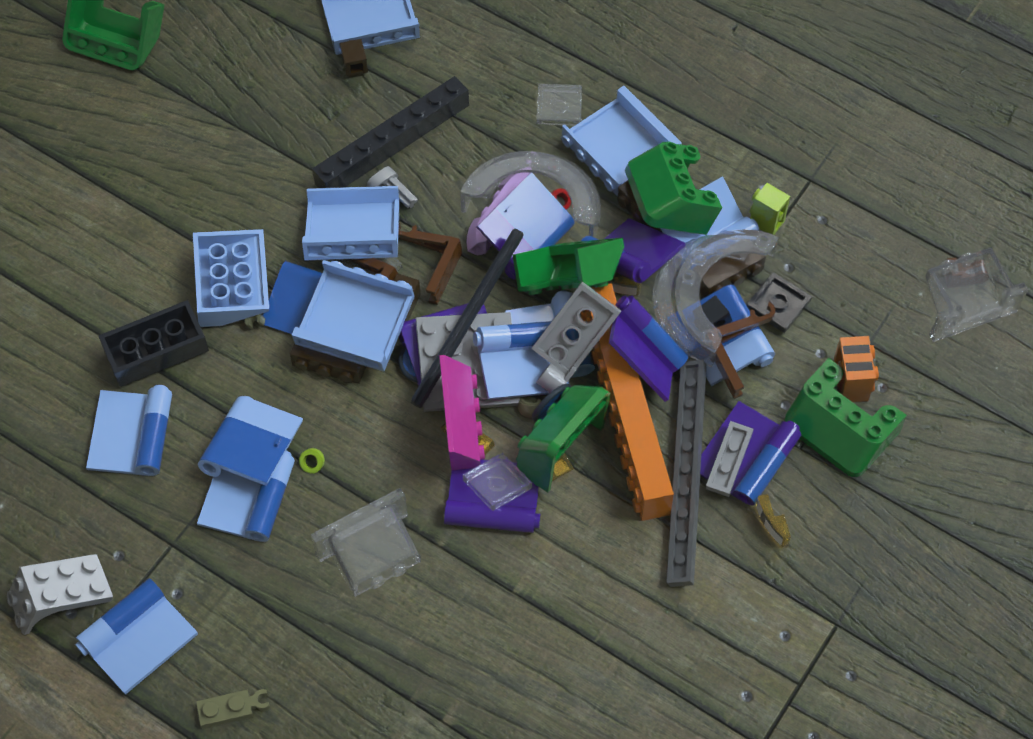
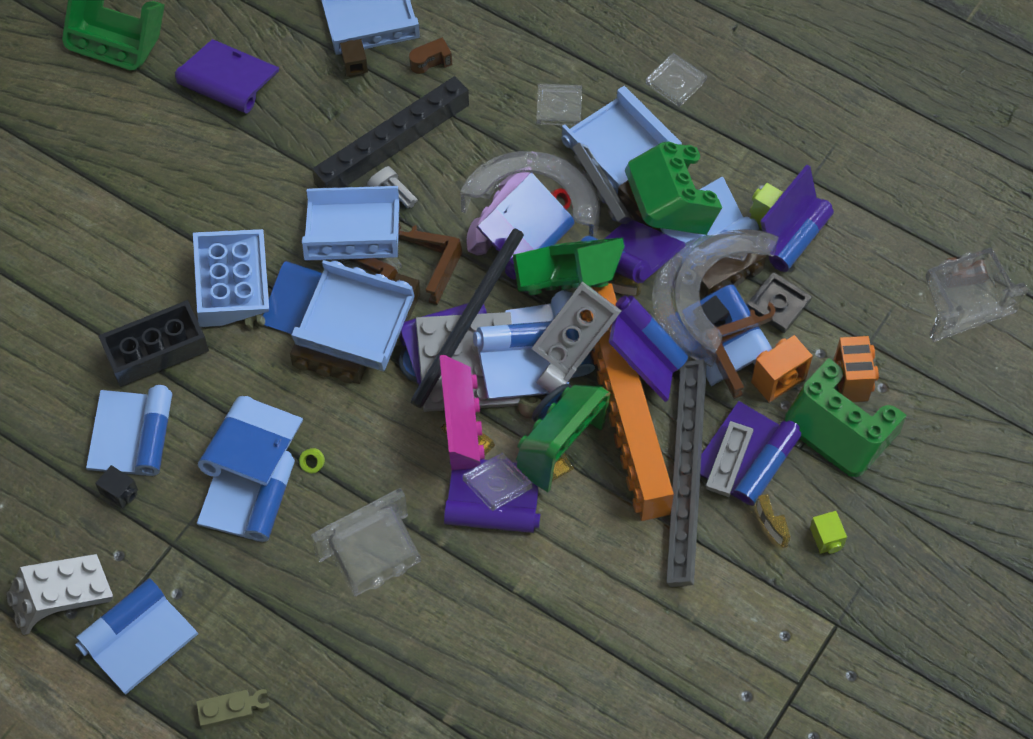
none -> black brick [95,465,138,509]
none -> dark purple door [175,39,279,114]
none -> reddish brown leg [409,37,452,74]
none -> dark grey plate [572,142,633,224]
none -> clear tile [645,53,707,107]
none -> orange brick [751,335,813,403]
none -> dark purple door [761,165,834,272]
none -> lime brick [809,511,847,554]

